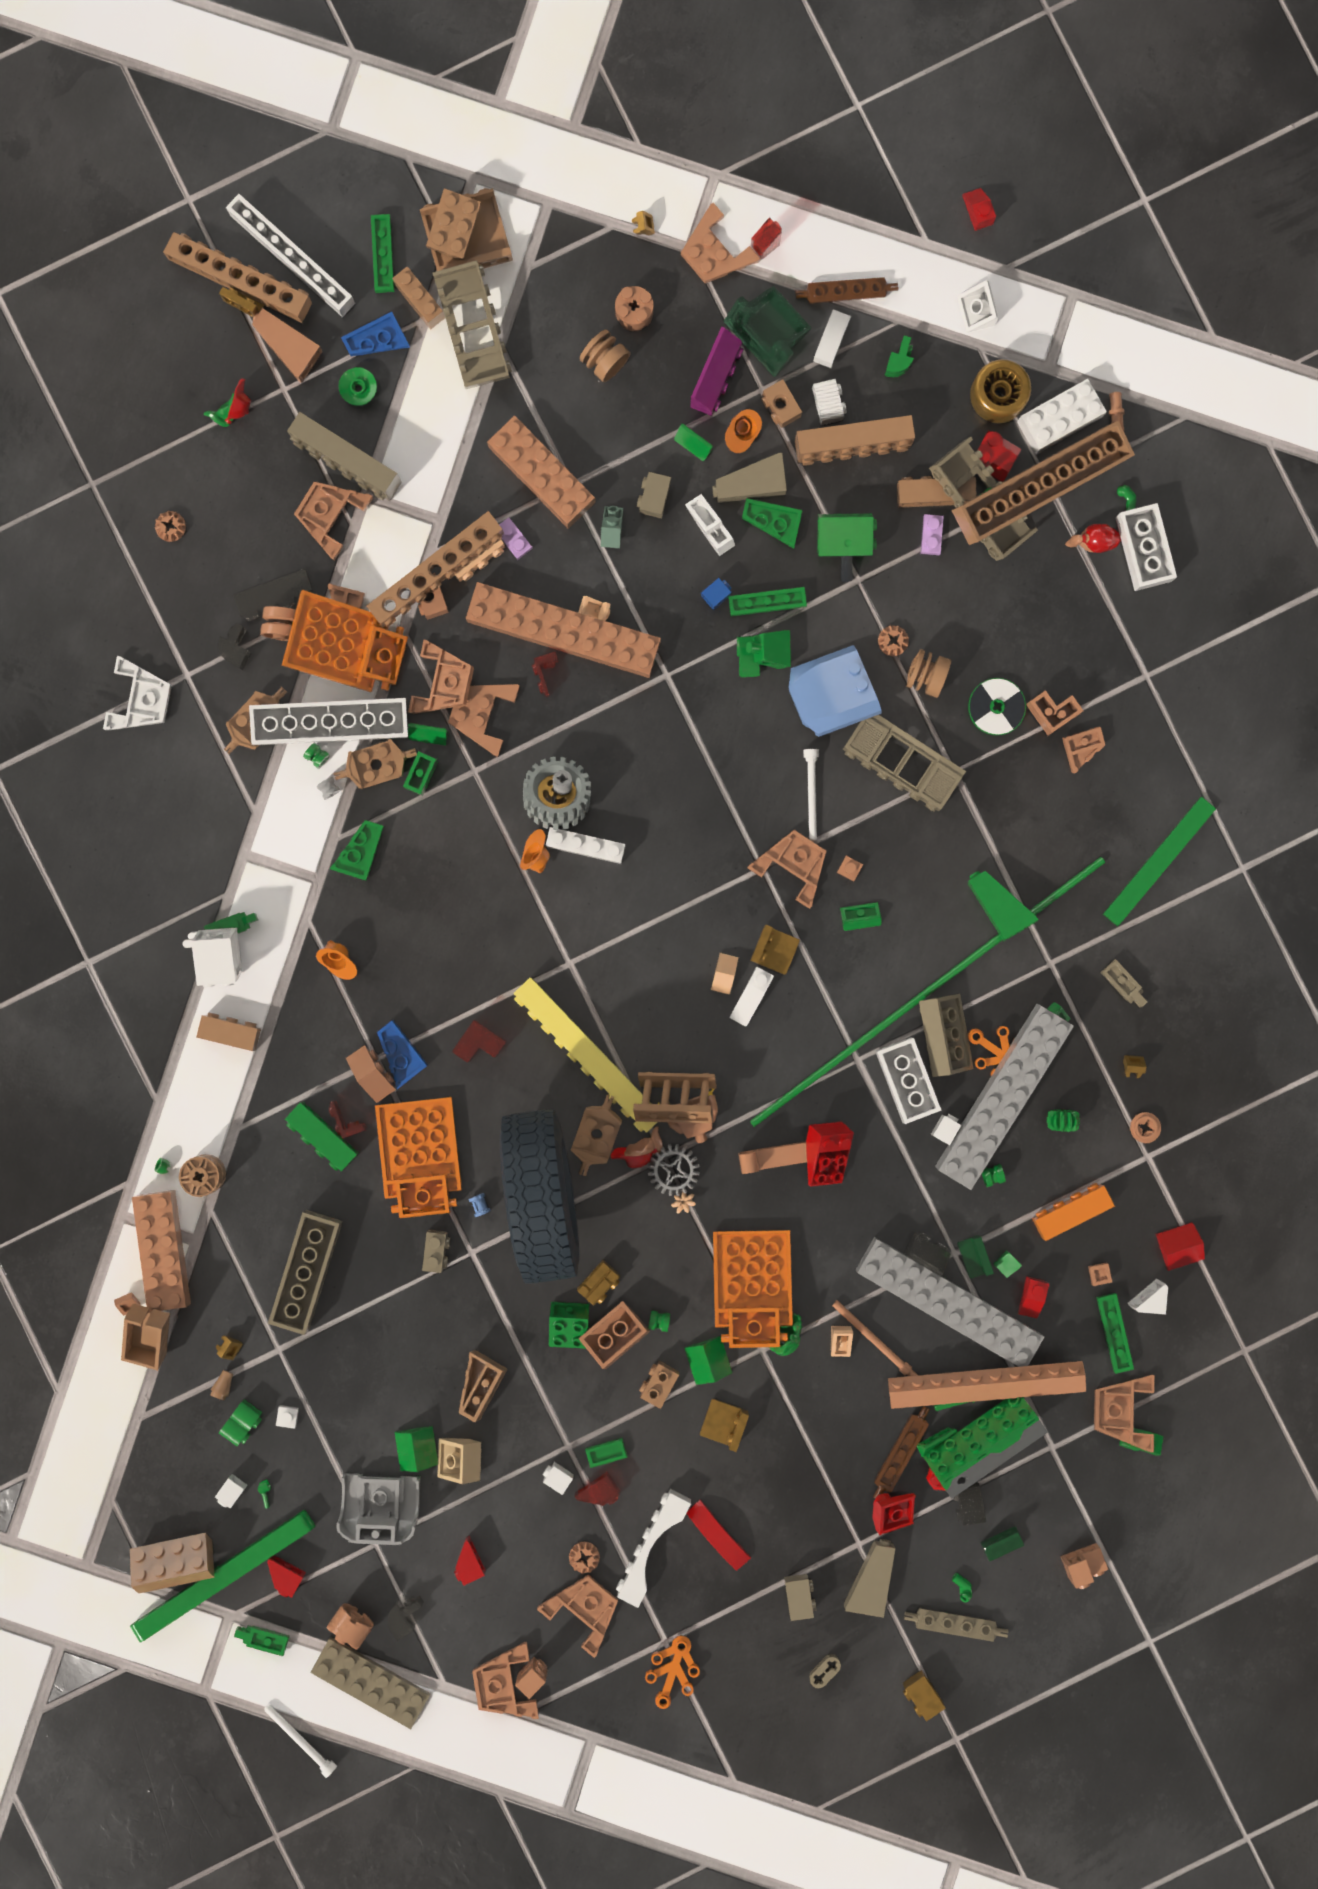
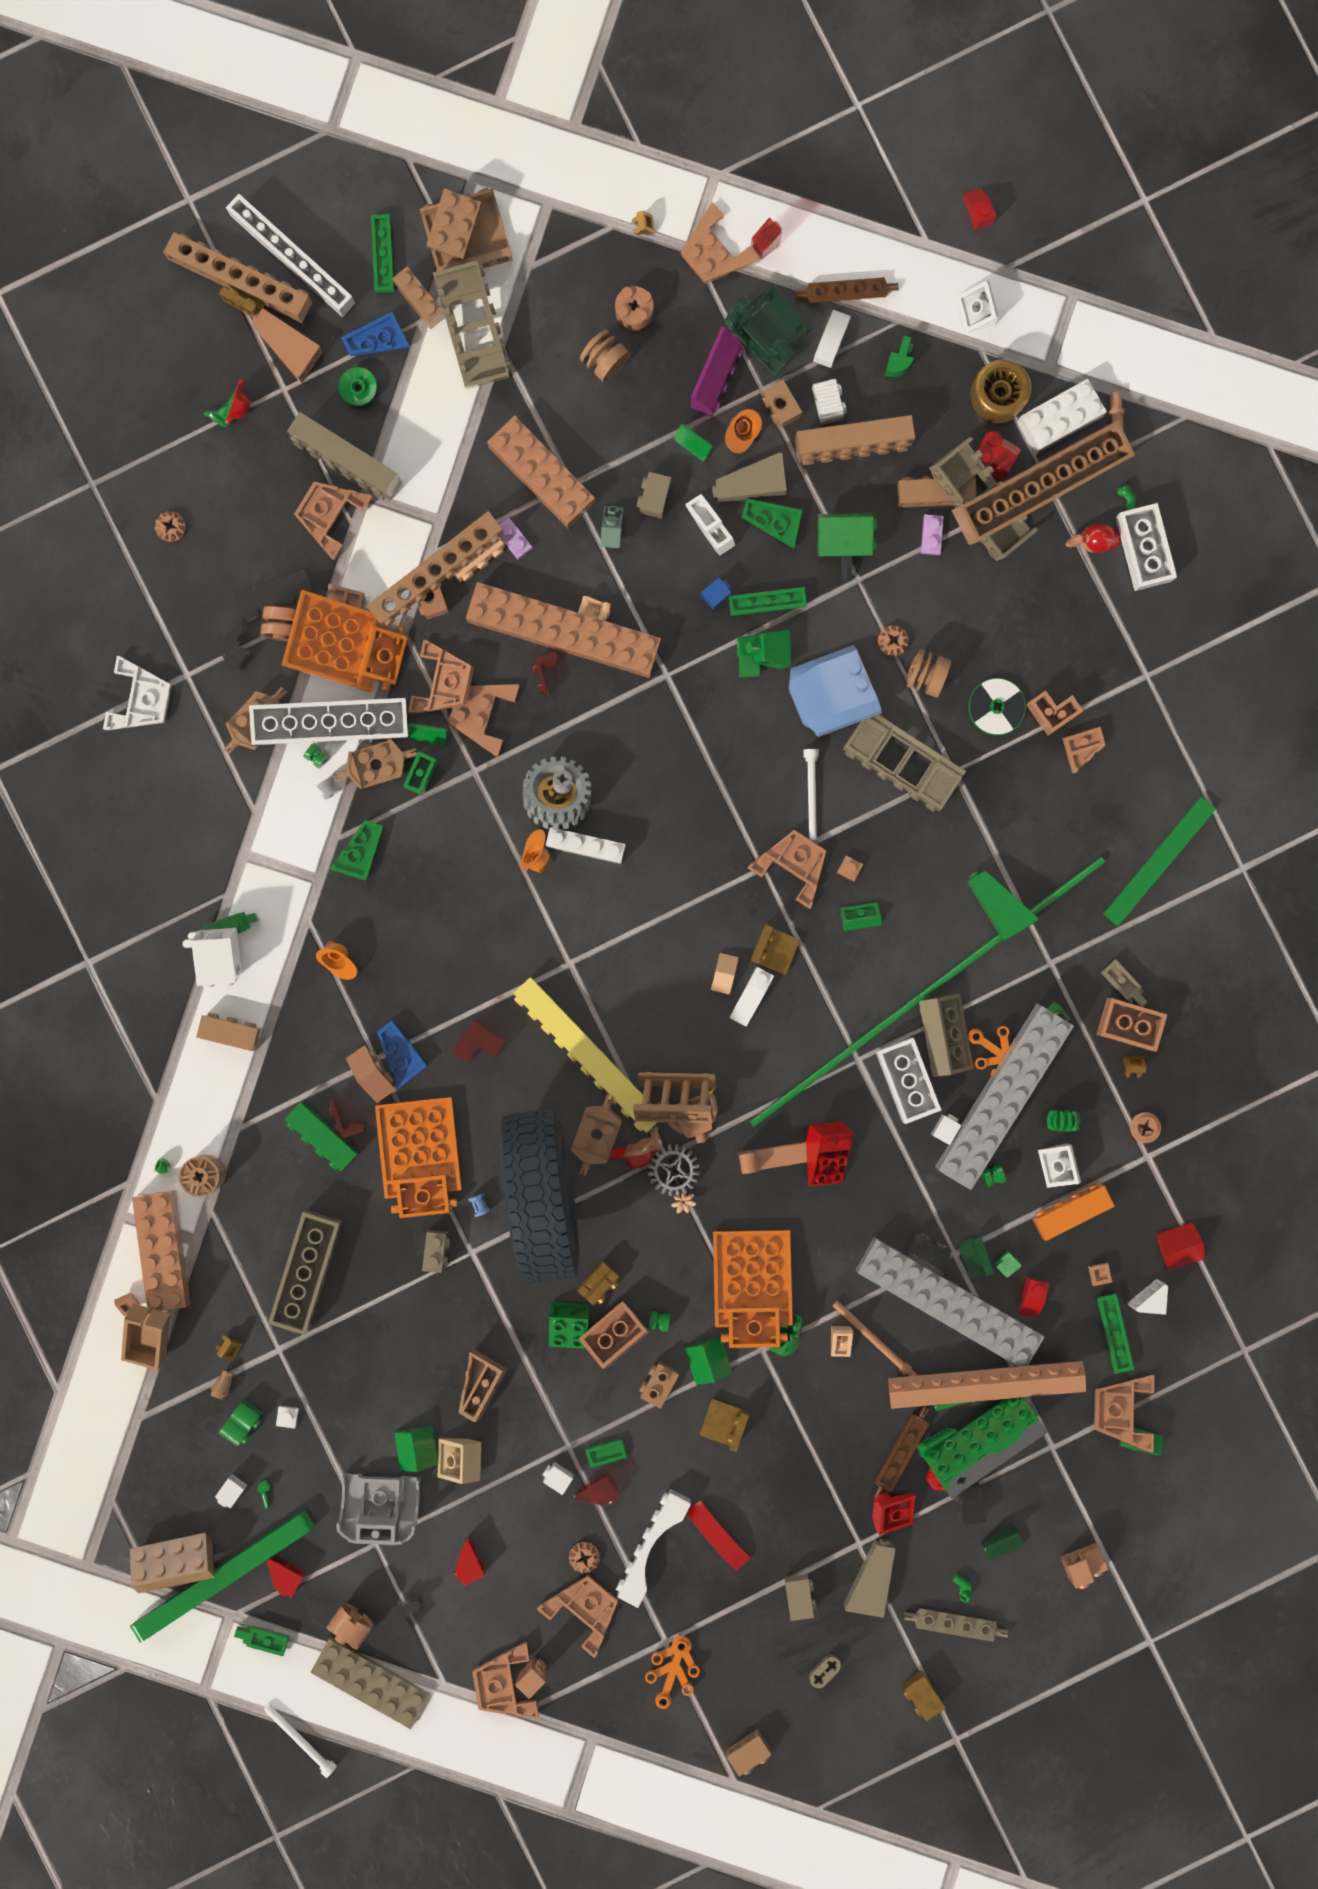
none -> medium nougat brick [726,1729,771,1777]
none -> white slope [1038,1143,1081,1188]
none -> nougat brick [1096,998,1167,1052]

